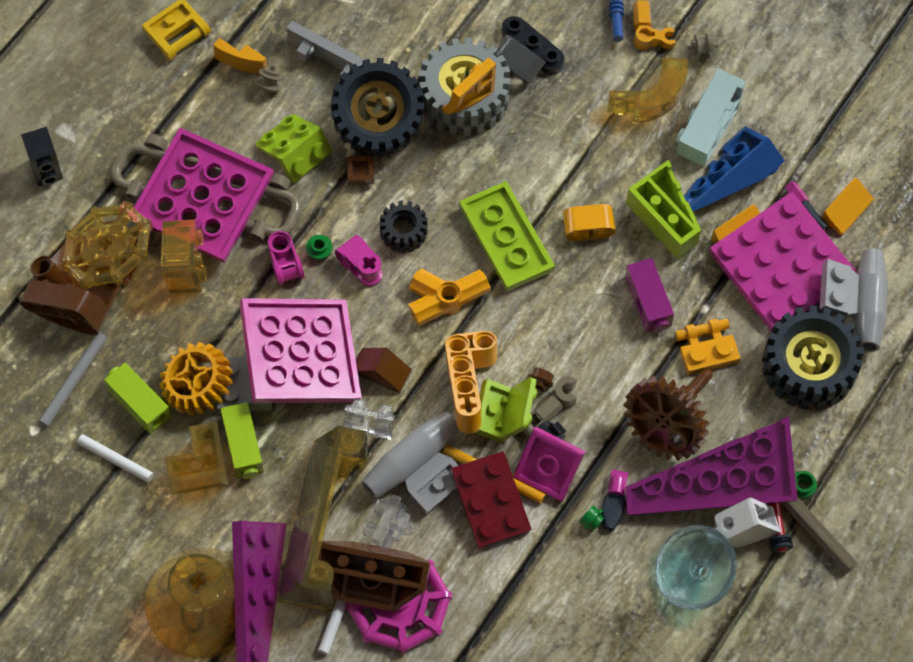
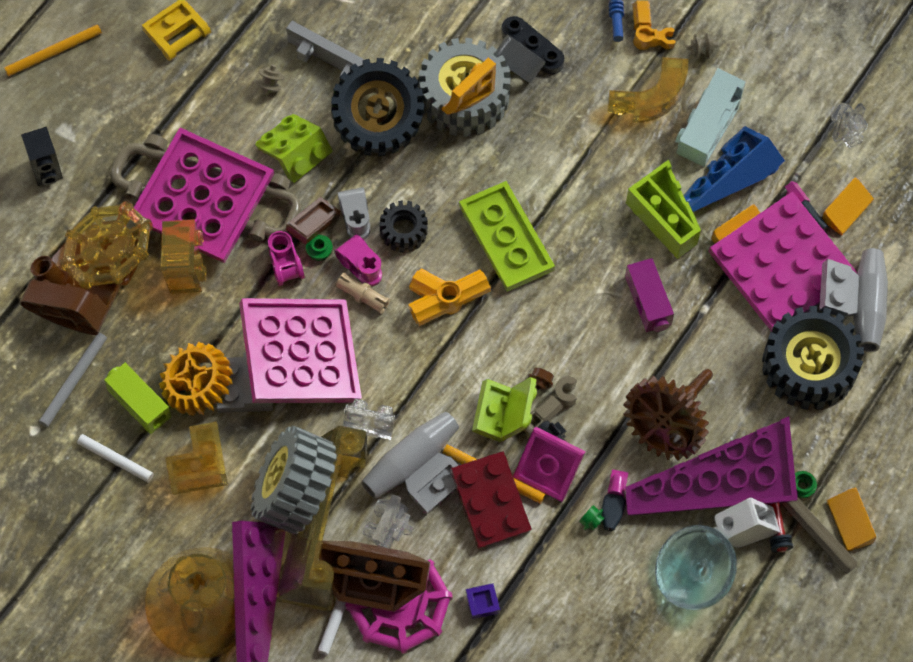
light orange slope [213,38,267,74] -> none
lime brick [220,402,264,479] -> none
reddish brown plate [347,156,374,185] -> none
reddish brown slope [356,347,412,393] -> none
light orange beam [445,331,497,434] -> none
light orange beam [563,204,616,241] -> none
light orange plate [675,318,741,375] -> none
none -> light orange bar [4,24,102,77]
none -> light grey wheel [251,426,336,534]
none -> reddish brown tile [285,196,341,245]
none -> tan pin [336,272,390,314]
none -> light grey piece [337,187,371,240]
none -> dark purple plate [465,583,500,619]
none -> light orange slope [827,487,876,551]
none -> clear hips [830,103,868,149]

